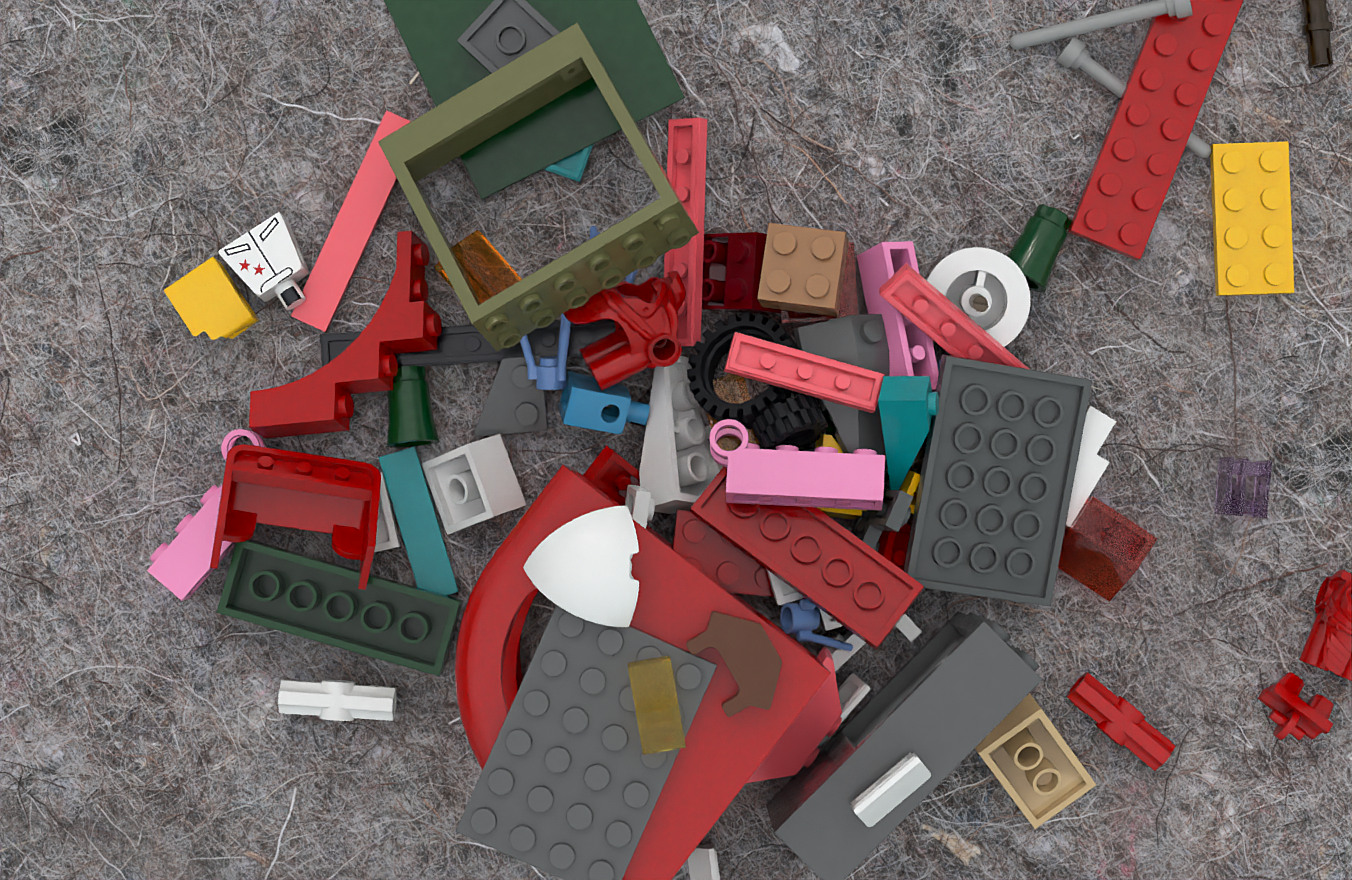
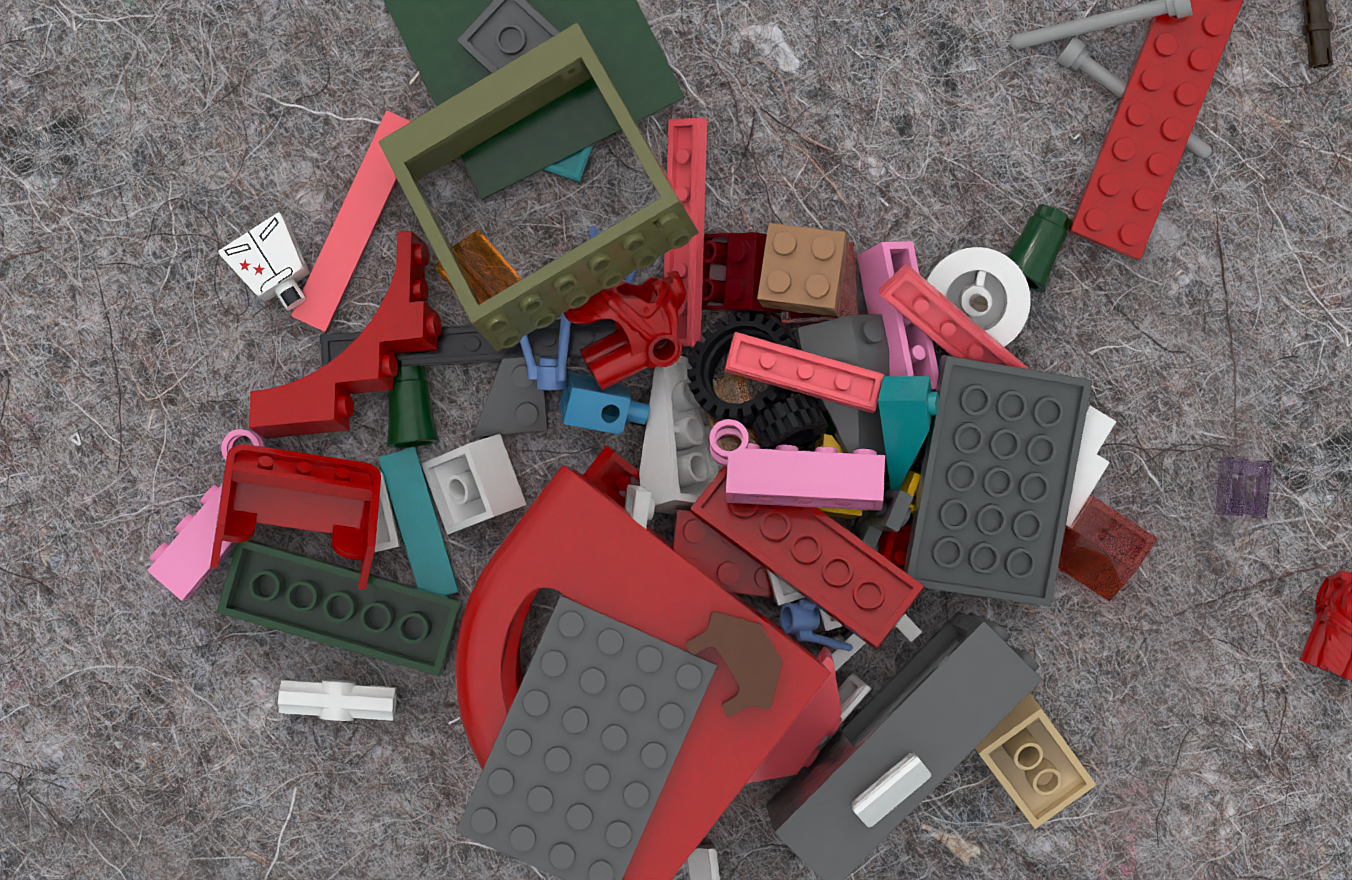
yellow piece [164,257,259,340] -> none
white brick [523,505,639,627] -> none
clear yellow slope [628,656,686,755] -> none
red piece [1066,672,1176,771] -> none
yellow plate [1210,141,1295,296] -> none
red hips [1257,672,1334,740] -> none

